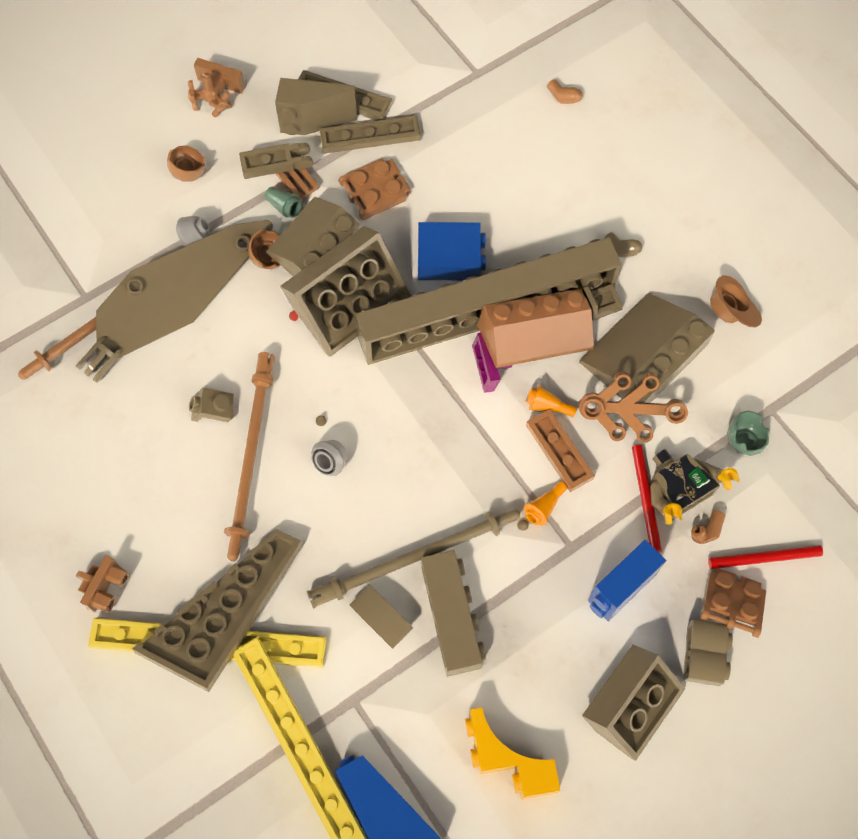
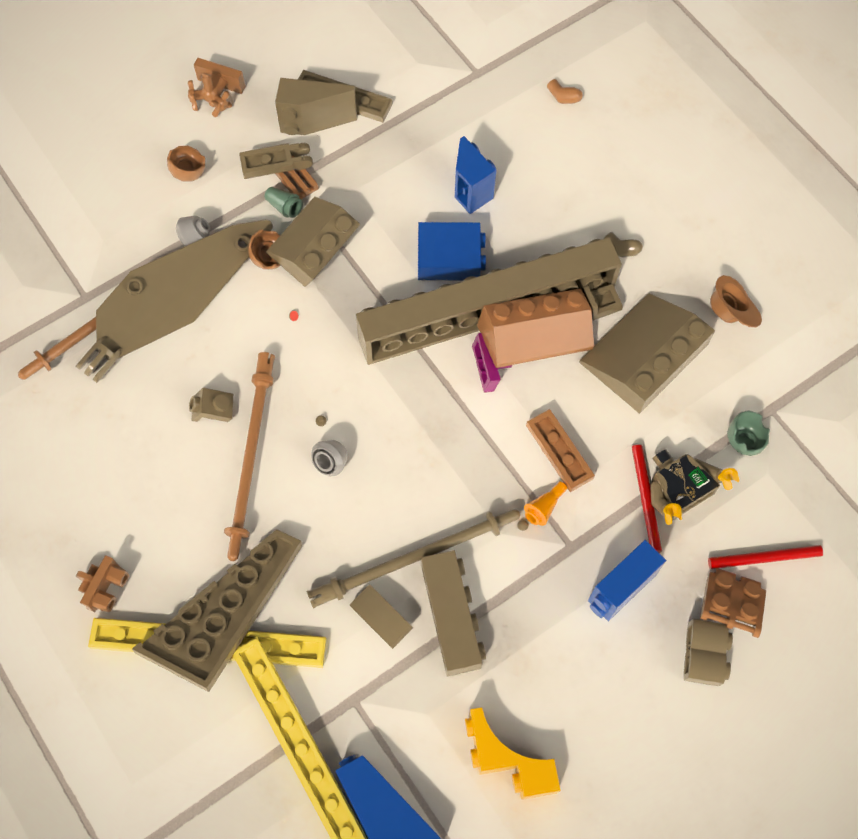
dark tan slope [280,226,411,357] -> none
dark tan tile [319,115,421,154] -> none
medium nougat plate [338,158,411,220] -> none
light orange cone [526,384,577,417] -> none
medium nougat plant [578,371,688,443] -> none
dark tan slope [582,645,685,761] -> none
medium nougat arm [691,510,726,544] -> none
none -> blue slope [454,136,496,214]

